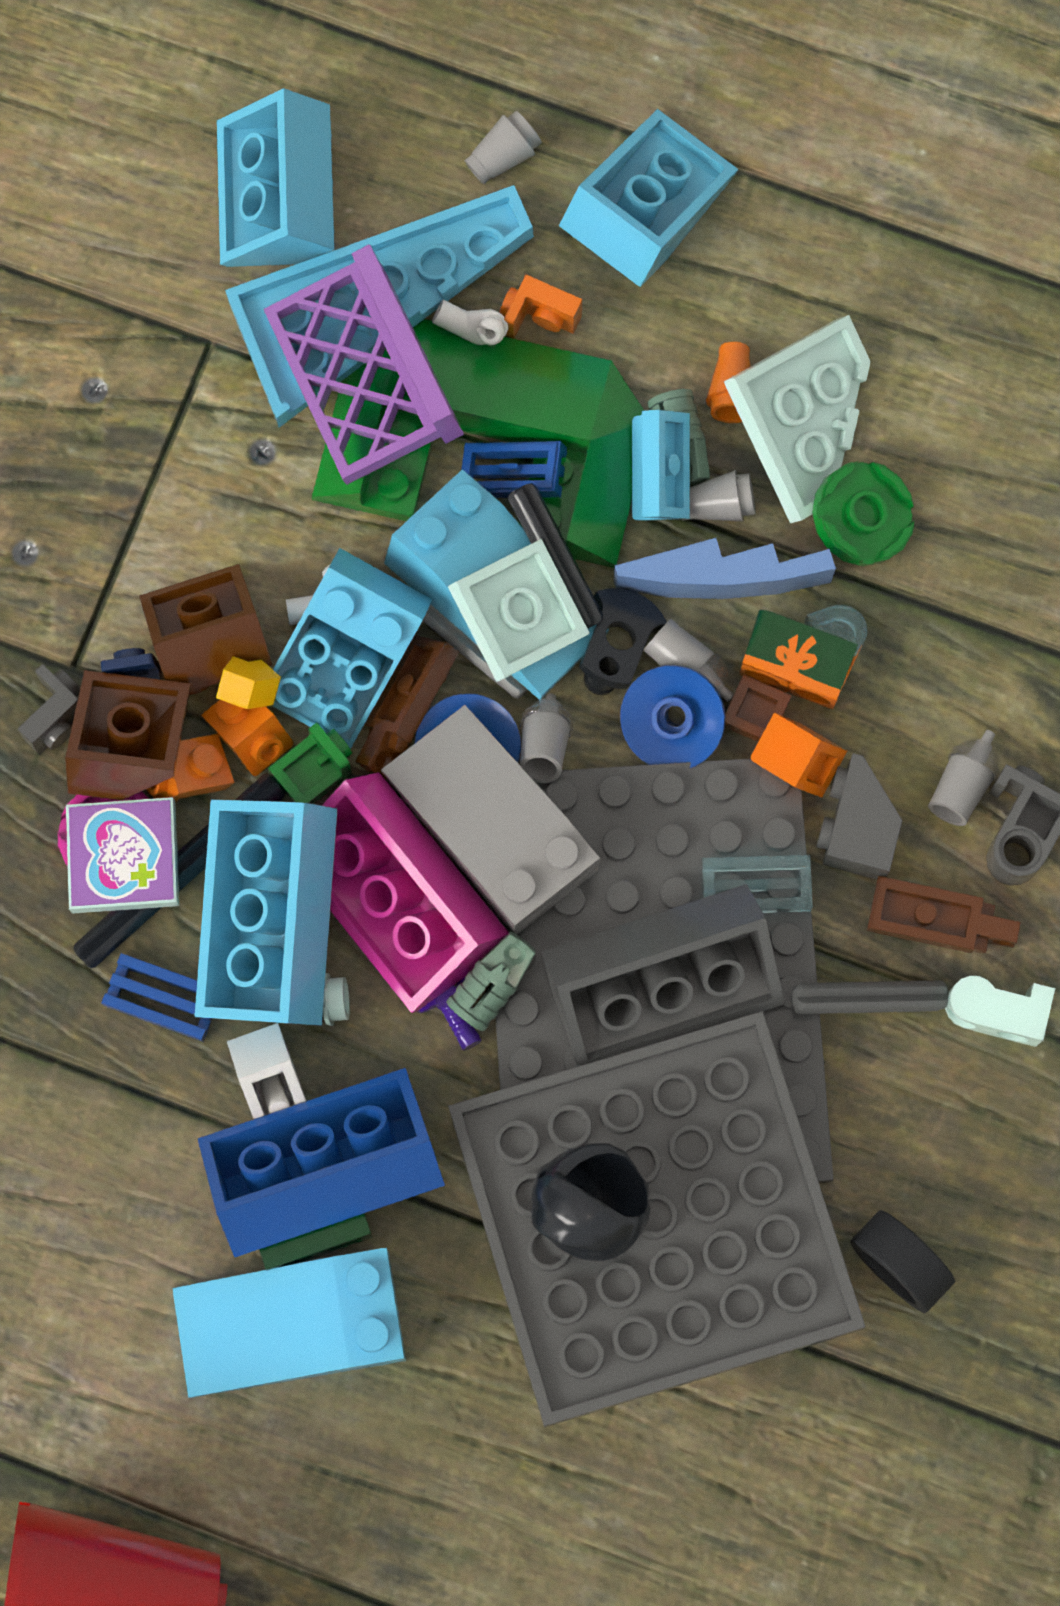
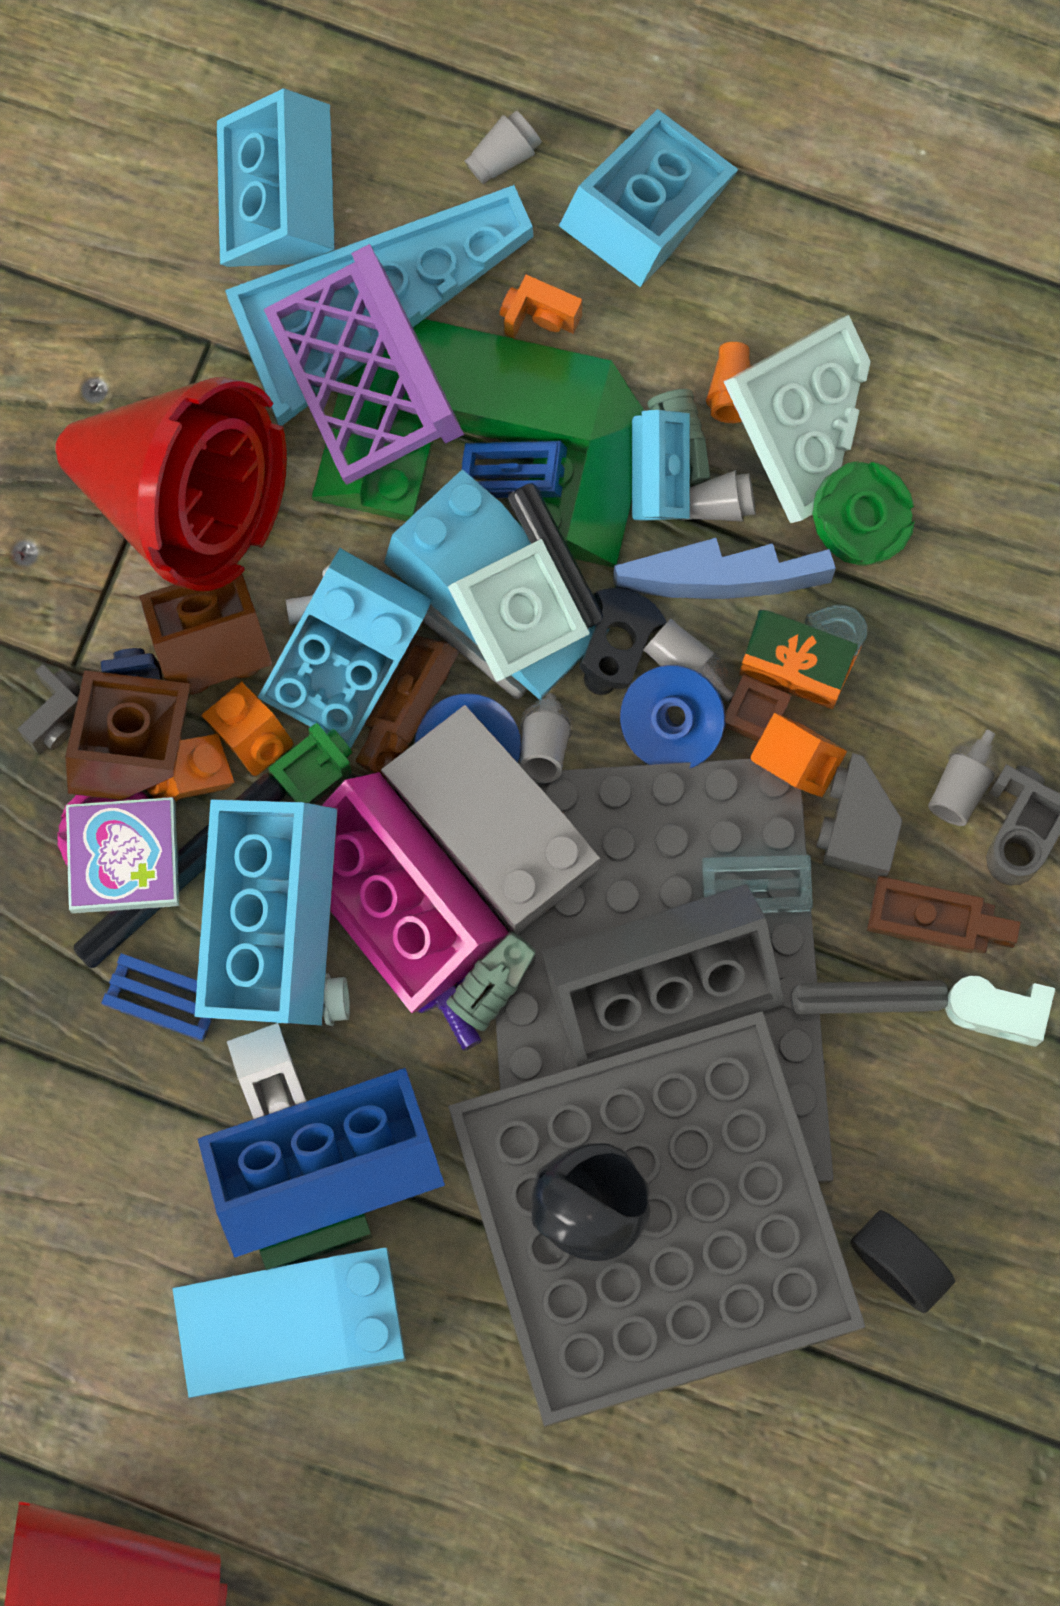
yellow piece [216,656,281,709] -> none
white arm [432,299,508,345] -> none
none -> red cone [55,377,287,592]

